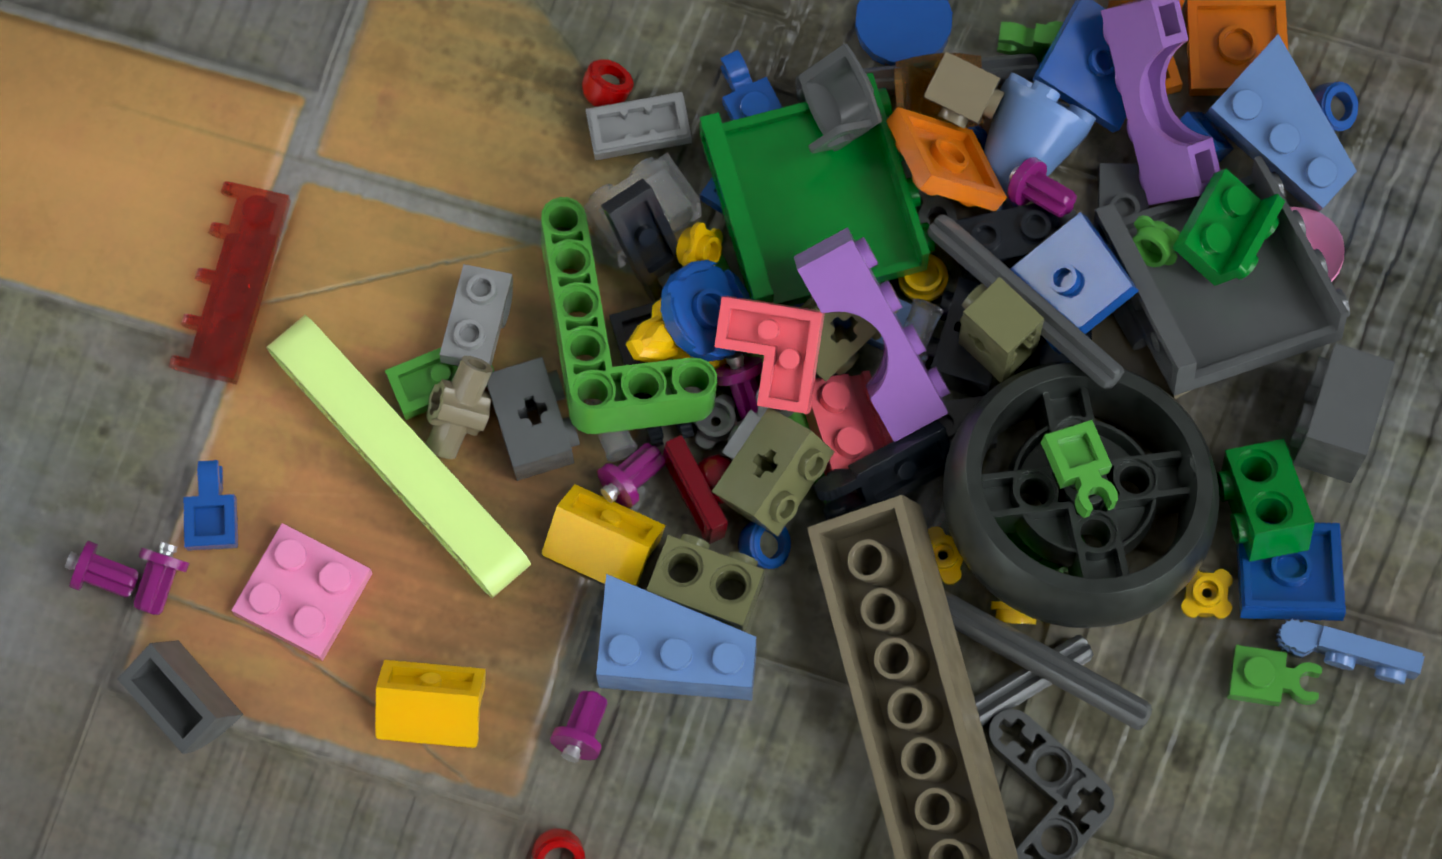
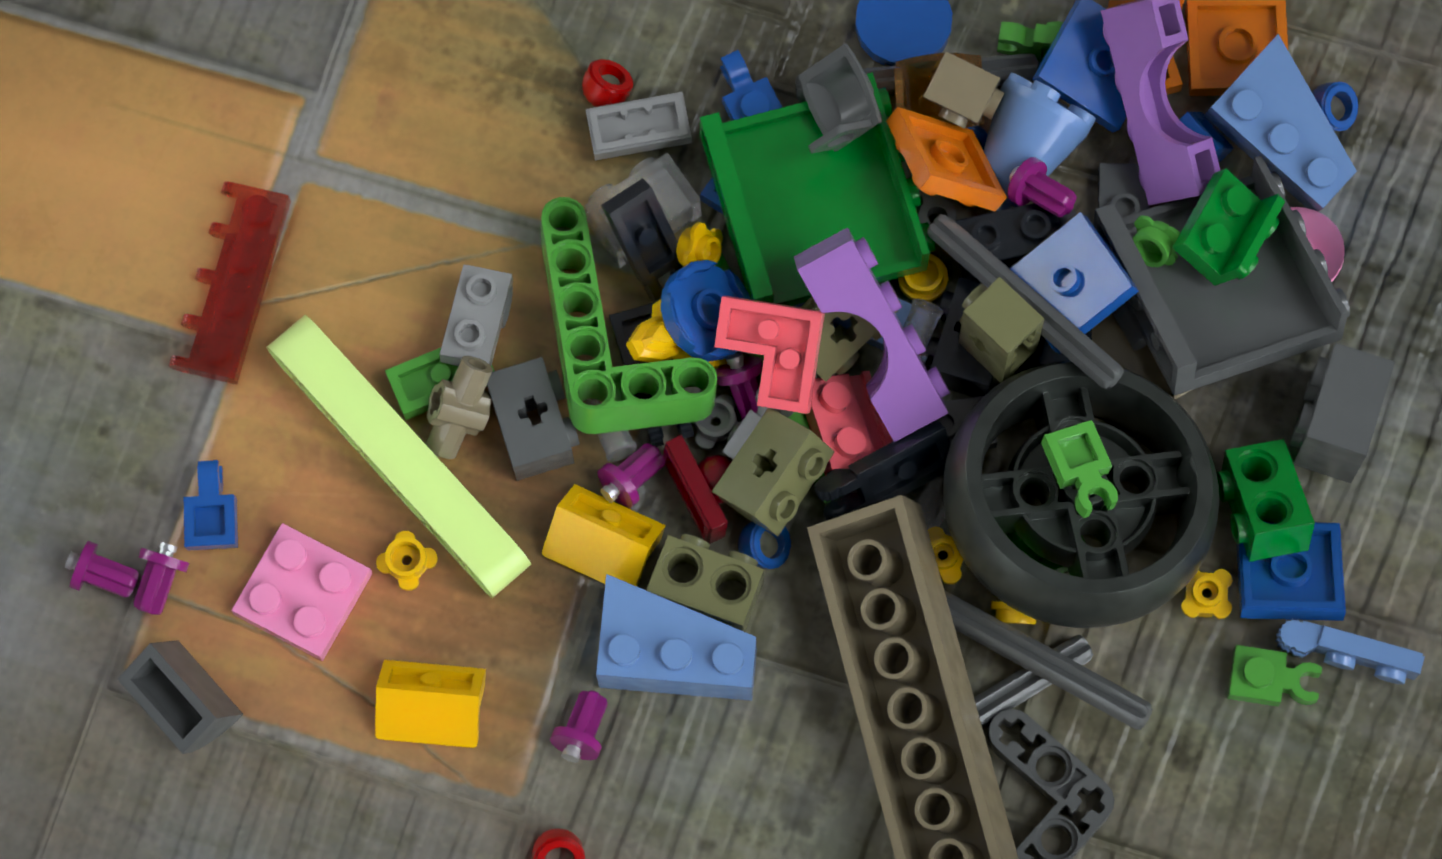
none -> yellow plate [376,531,438,591]

